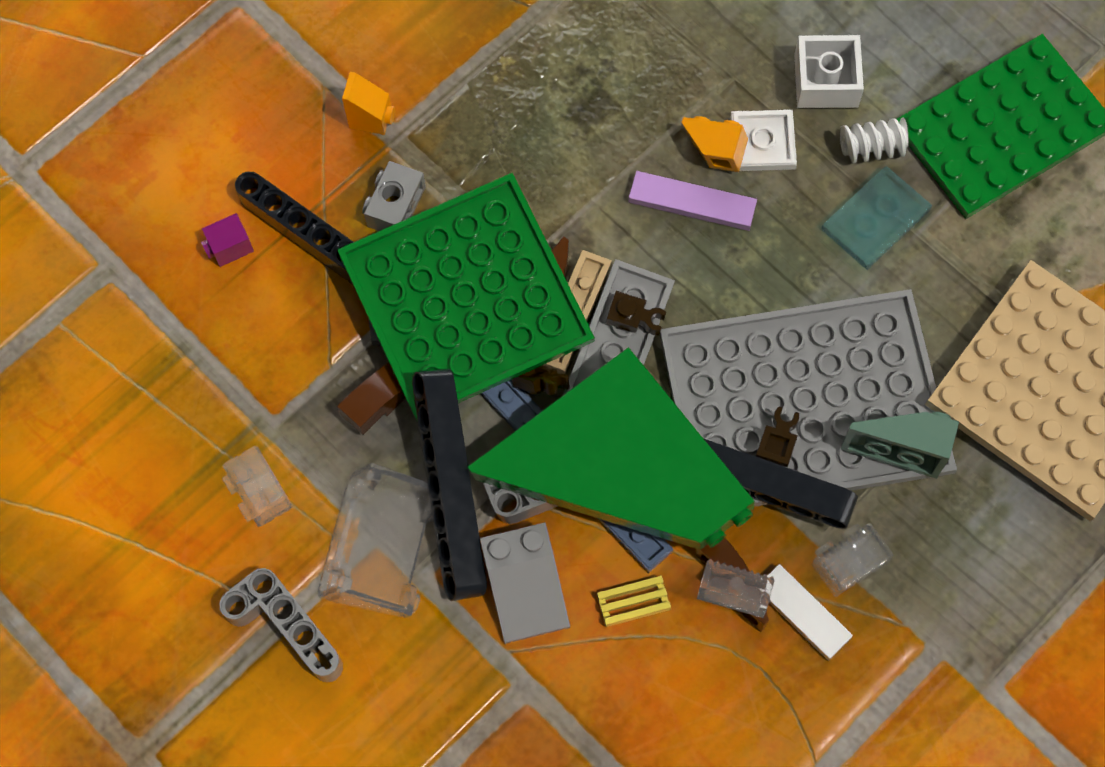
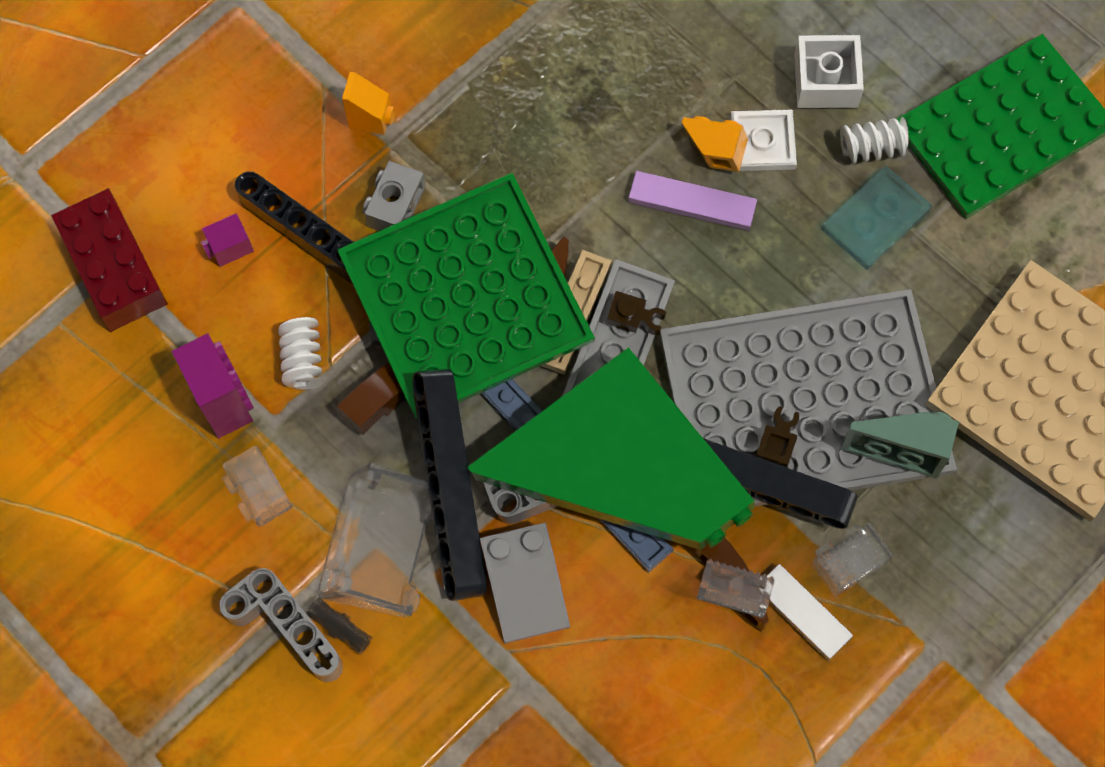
dark brown plate [512,365,570,396] -> none
light yellow tile [597,576,671,627] -> none
none -> dark red brick [51,188,168,332]
none -> magenta brick [172,333,254,439]
none -> white piece [278,317,323,390]
none -> clear smoke pin [306,597,373,655]

